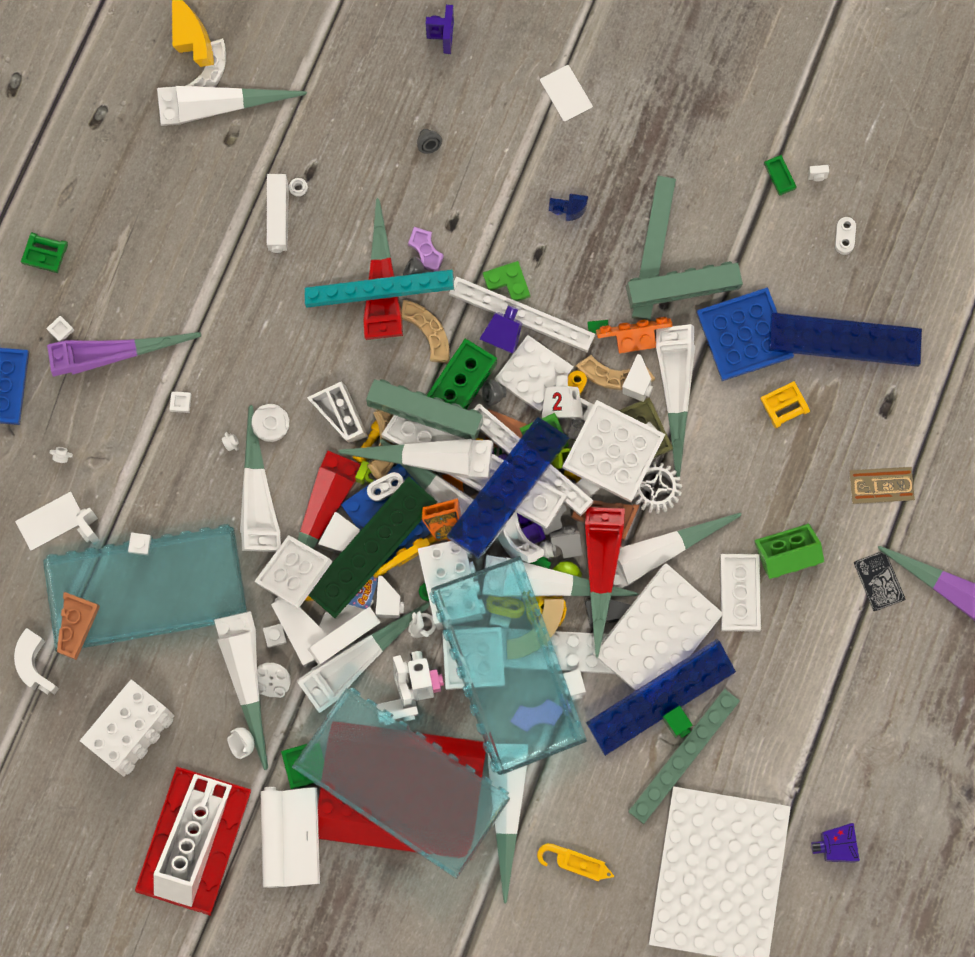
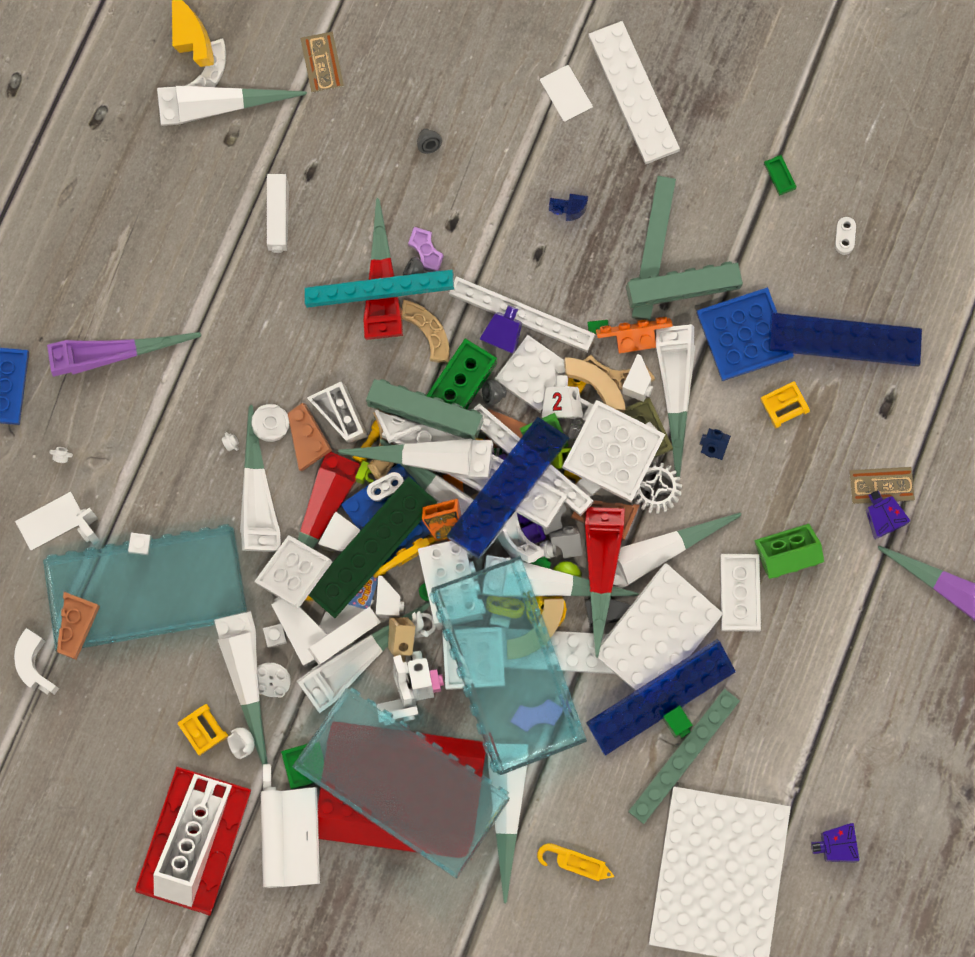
green plate [21,232,68,273] -> none
white plate [46,316,74,342] -> none
white brick [80,680,174,777] -> none
white plate [170,392,191,413] -> none
white plate [289,178,308,196] -> none
dark purple bracket [425,4,454,54] -> none
bright green plate [483,261,530,301] -> none
white window [558,669,586,701] -> none
white plate [808,165,829,181] -> none
black sticker [854,552,906,611] -> none
none -> yellow plate [177,704,229,756]
none -> white tile [263,764,271,790]
none -> nougat wing [288,403,332,471]
none -> sticker [300,31,344,92]
none -> white tile [375,410,421,443]
none -> tan torso [388,617,415,662]
none -> tan tile [564,357,626,413]
none -> white plate [588,21,680,165]
none -> dark blue brick [699,428,731,460]
none -> dark purple torso [866,490,910,540]

